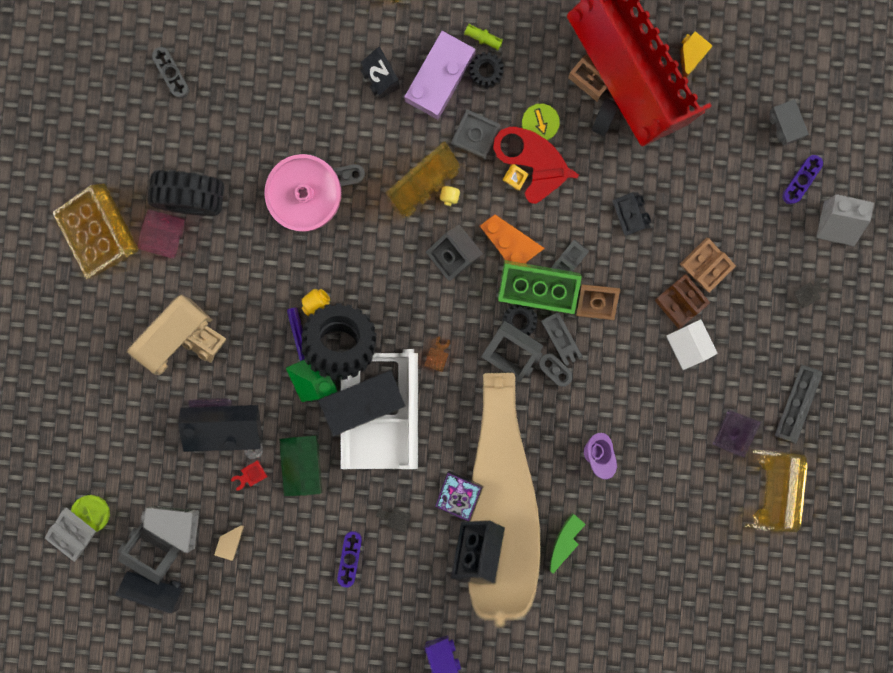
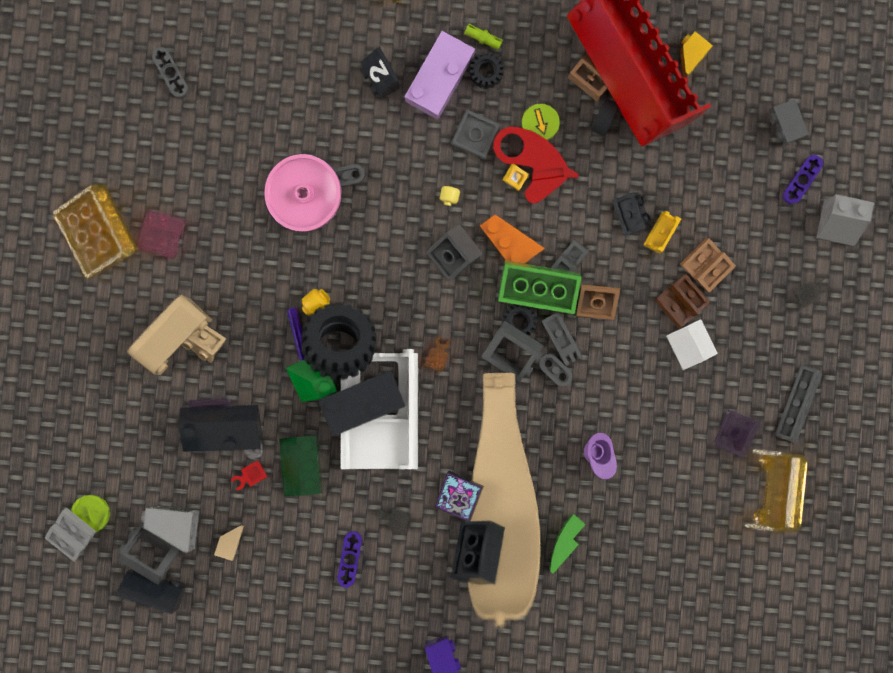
black tyre [147,170,225,216] -> none
clear yellow slope [386,141,460,218] -> none
none -> yellow hinge [643,211,681,254]

